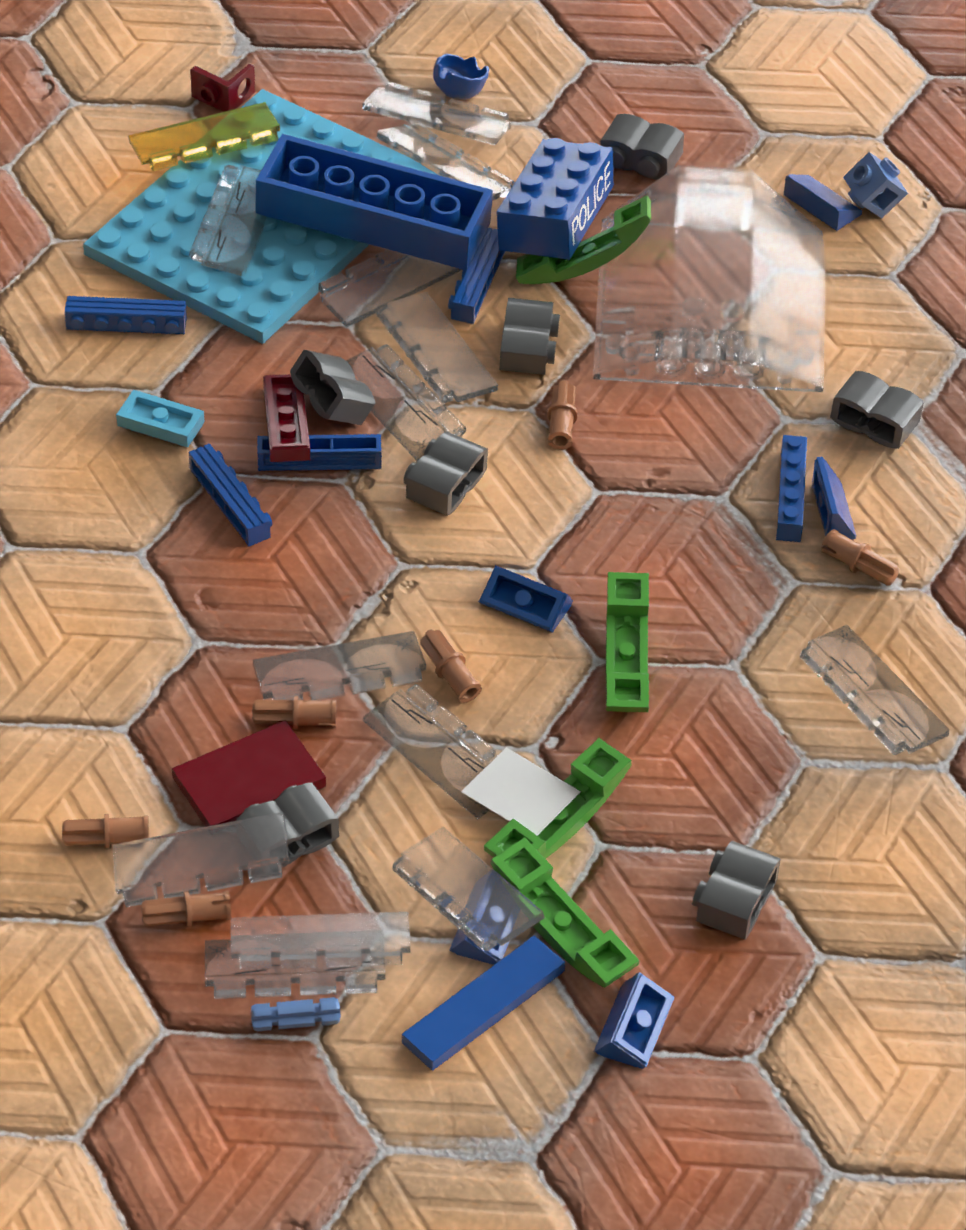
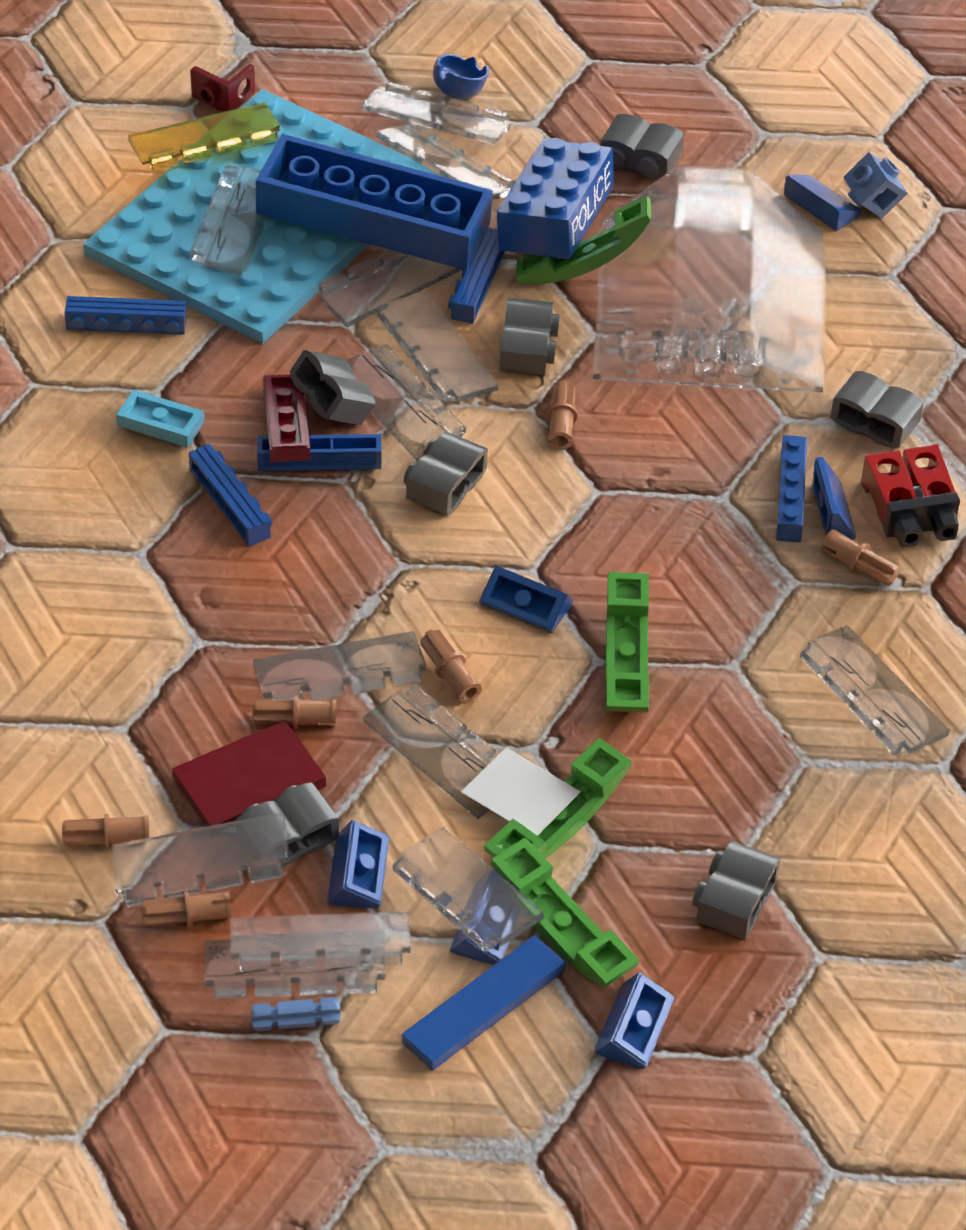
none -> blue slope [327,820,389,908]
none -> hips [861,444,960,547]

